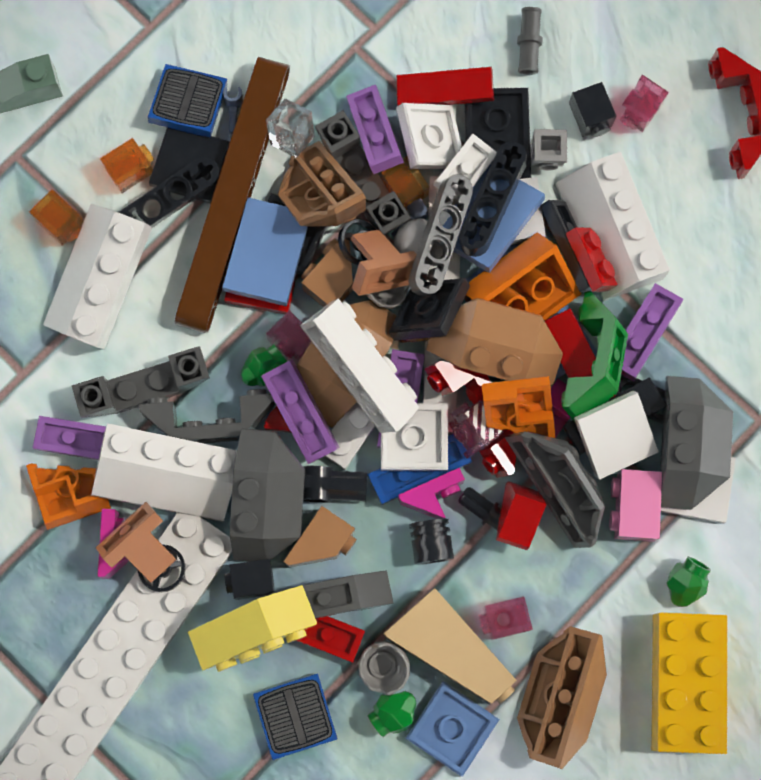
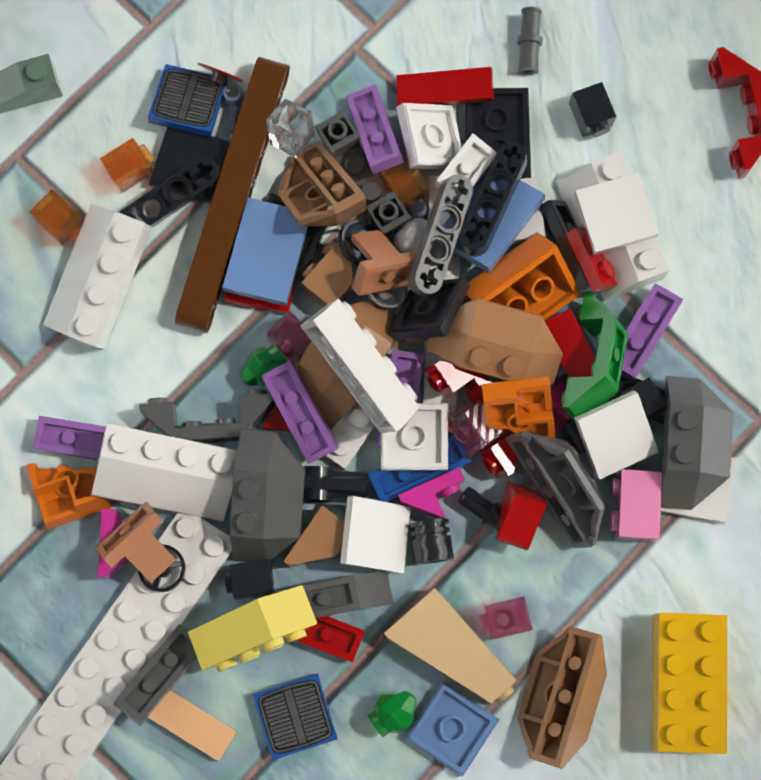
dark grey slope [71,346,210,418] -> none
light grey hair [358,641,410,695] -> none
light grey brick [530,129,567,171] -> none
clear pink brick [620,74,669,133] -> none
green rock [666,556,711,607] -> none
none -> dark grey plate [114,624,197,726]
none -> light nougat tile [148,690,237,762]
none -> piece [197,63,243,85]
none -> white tile [340,496,411,574]
none -> white tile [574,172,659,255]

